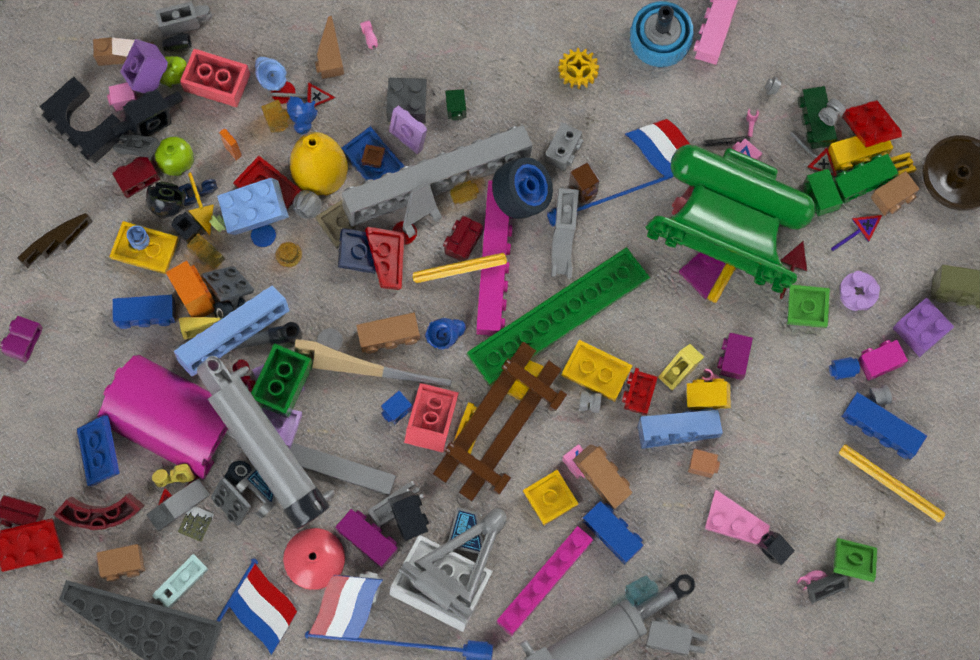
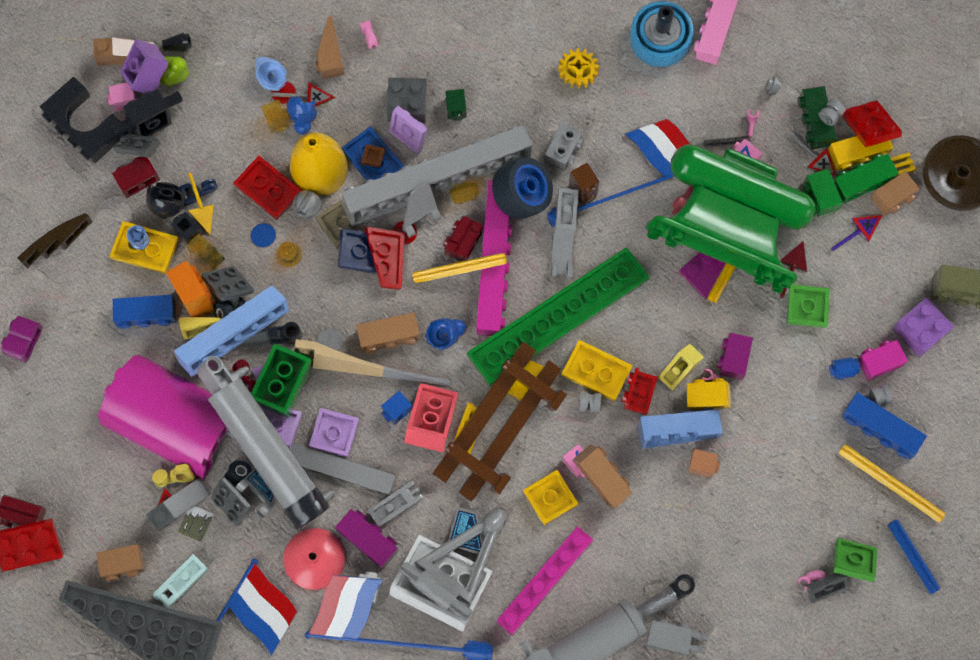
dark red brick [53,493,145,530] -> none
blue tile [77,416,120,486] -> none
light grey hinge [155,1,212,37] -> none
lime cylinder [155,137,194,176] -> none
coral brick [180,49,250,108] -> none
yellowish green plate [209,215,226,232] -> none
light blue brick [217,178,289,235] -> none
orange tile [219,129,242,161] -> none
black brick [388,490,429,541] -> none
blue brick [582,501,644,565] -> none
clear light blue brick [625,575,659,607] -> none
bright pink wing [705,490,770,545] -> none
black brick [757,531,795,566] -> none
lavender plate [839,271,880,311] -> none
none -> lavender plate [309,408,359,458]
none -> blue axle [888,519,940,594]

